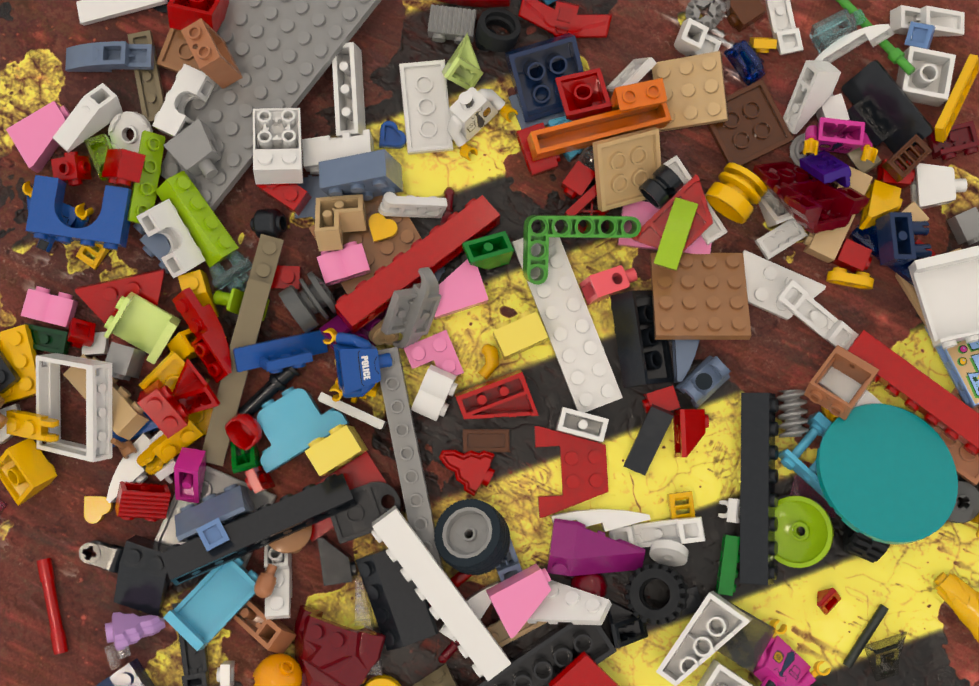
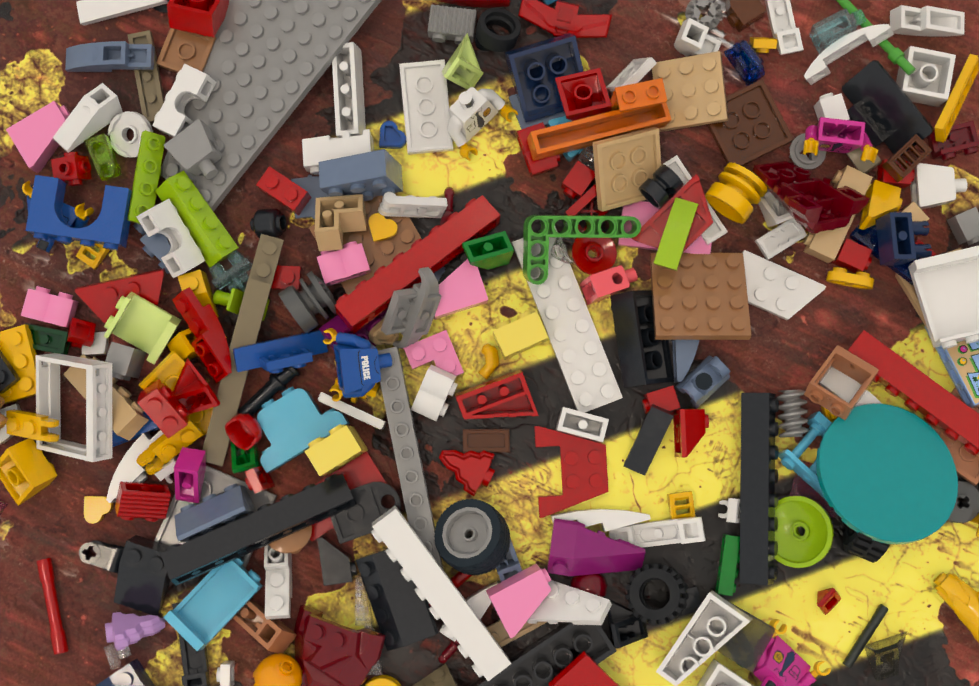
red brick [101,149,146,186] -> none
medium nougat hand [110,438,137,459] -> none
nougat window [181,18,243,89] -> none
medium blue plate [196,517,230,552] -> none
white slope [253,108,303,185] -> none
nougat cylinder [254,564,277,598] -> none
white piece [649,540,689,567] -> none
white slope [776,279,859,350] -> none
white slope [783,60,841,134] -> none
dark purple bracket [799,150,851,188] -> none
medium blue plate [904,21,936,49] -> none
none -> clear piece [551,237,576,264]
none -> red dish [571,232,617,275]

